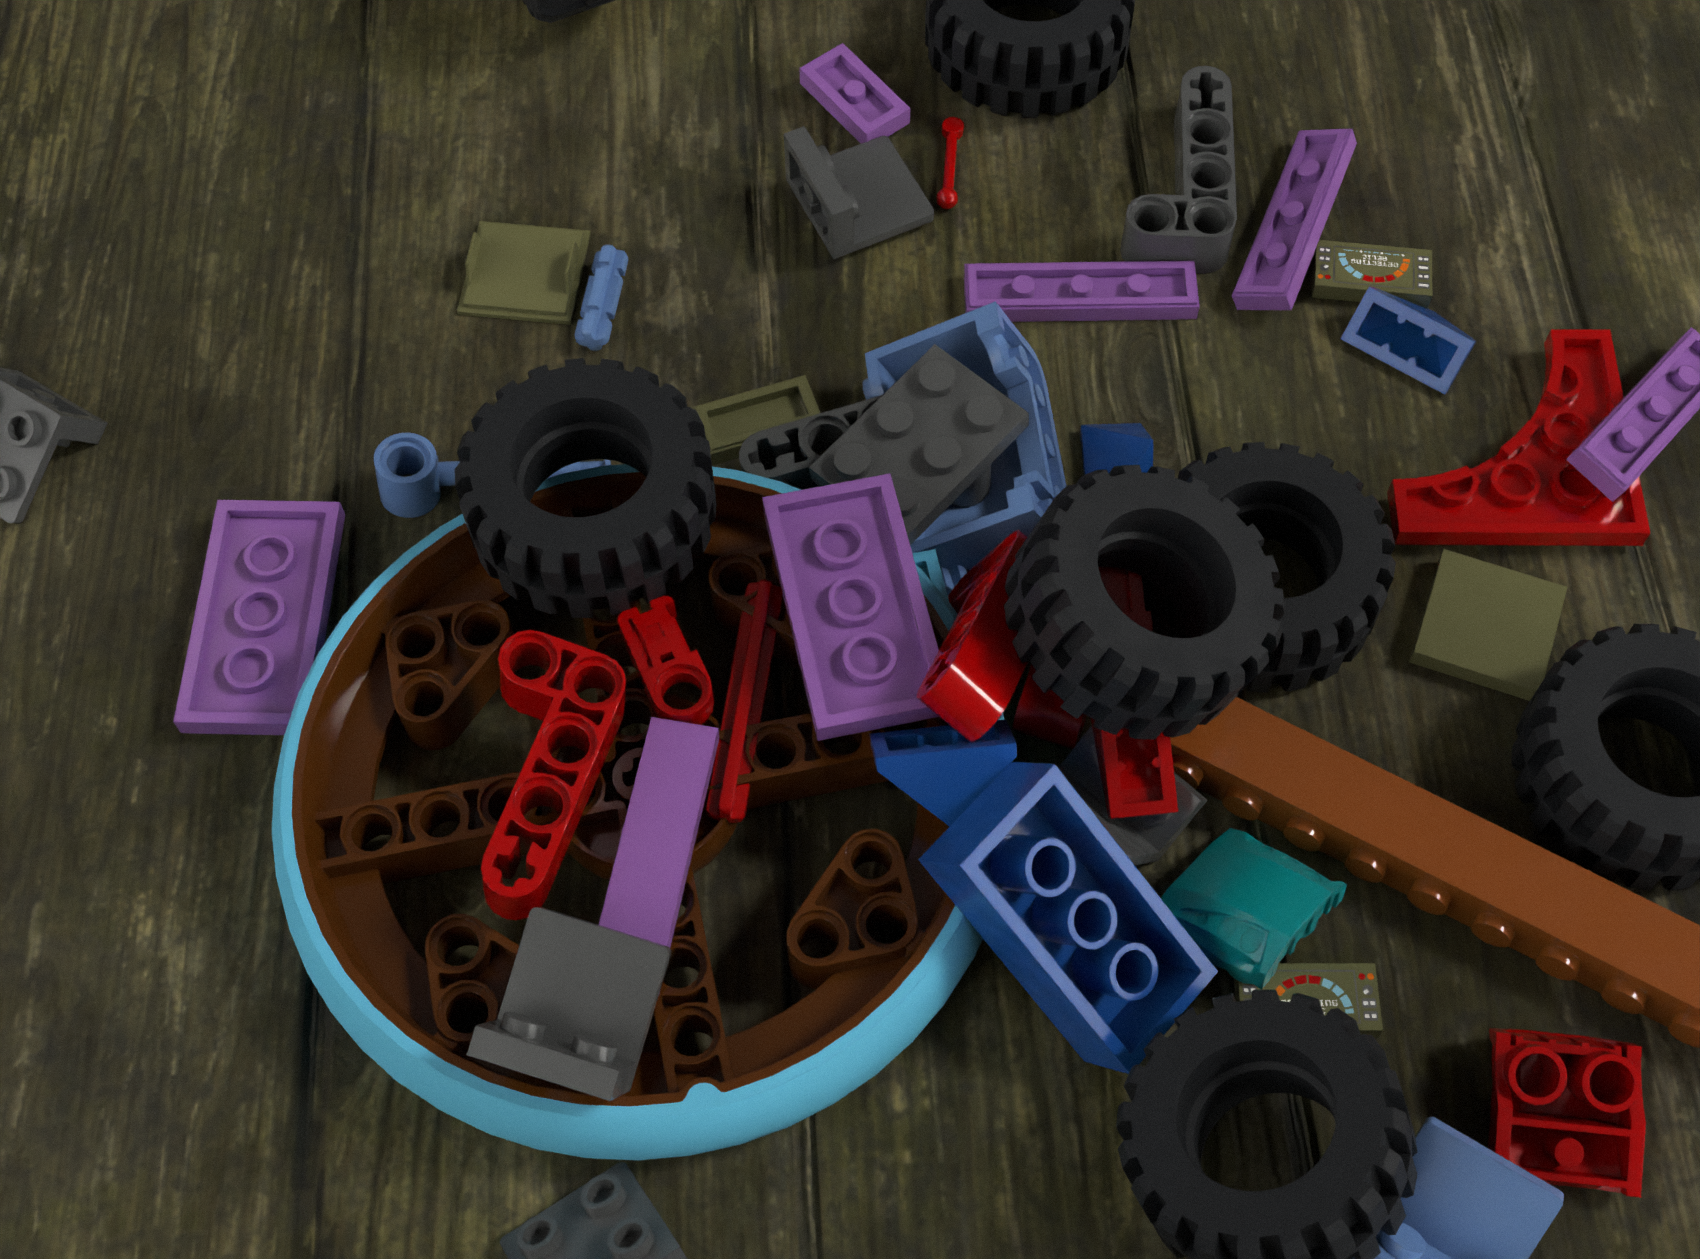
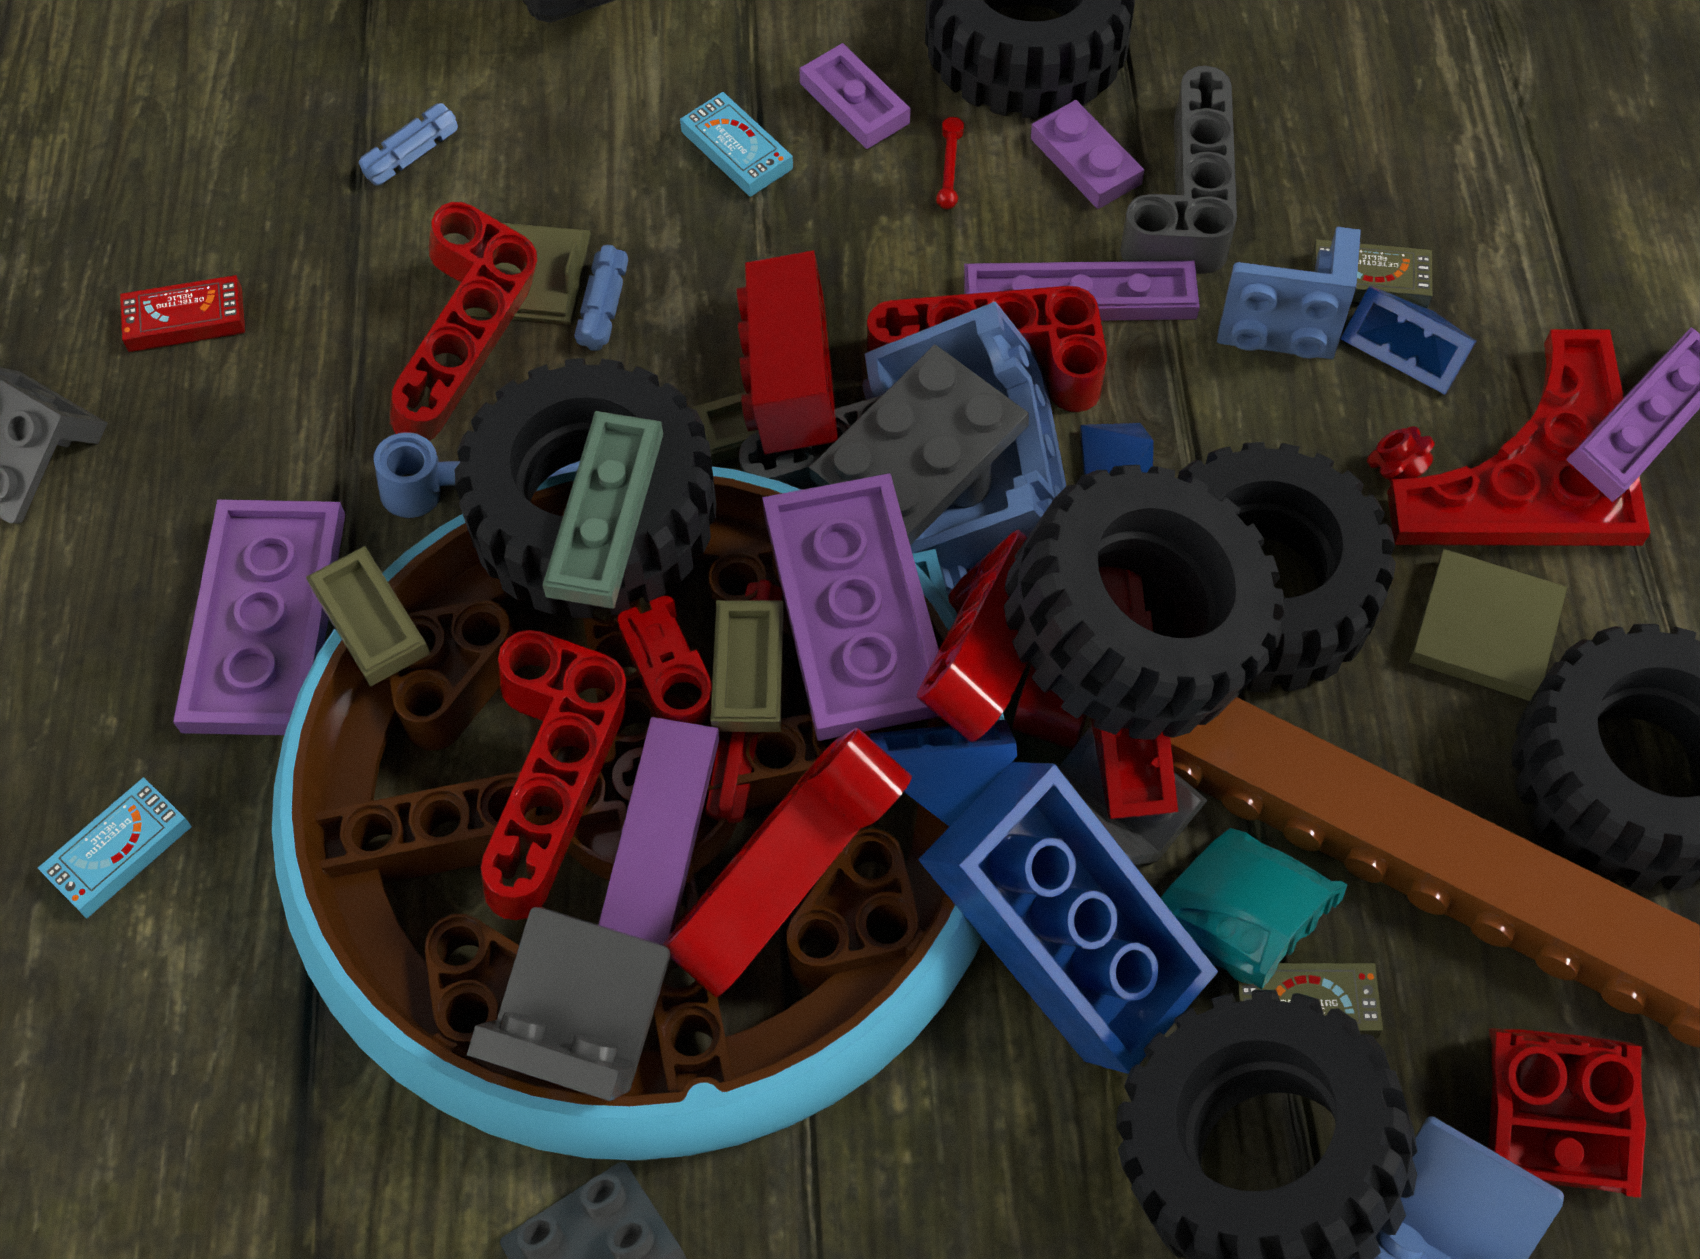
dark grey bracket [784,126,934,259] -> none
medium lavender tile [1232,129,1357,310] -> none
none -> medium azure tile [38,777,192,919]
none -> red tile [120,275,245,352]
none -> olive tile [306,546,430,687]
none -> medium blue axle [359,103,458,186]
none -> red beam [390,202,537,440]
none -> sand green tile [543,411,663,609]
none -> red beam [663,728,912,998]
none -> medium azure tile [680,92,793,197]
none -> olive tile [711,600,784,732]
none -> red brick [737,250,838,454]
none -> red beam [867,286,1107,412]
none -> medium lavender plate [1031,100,1144,209]
none -> medium blue bracket [1217,227,1361,359]
none -> red plate [1367,426,1435,482]

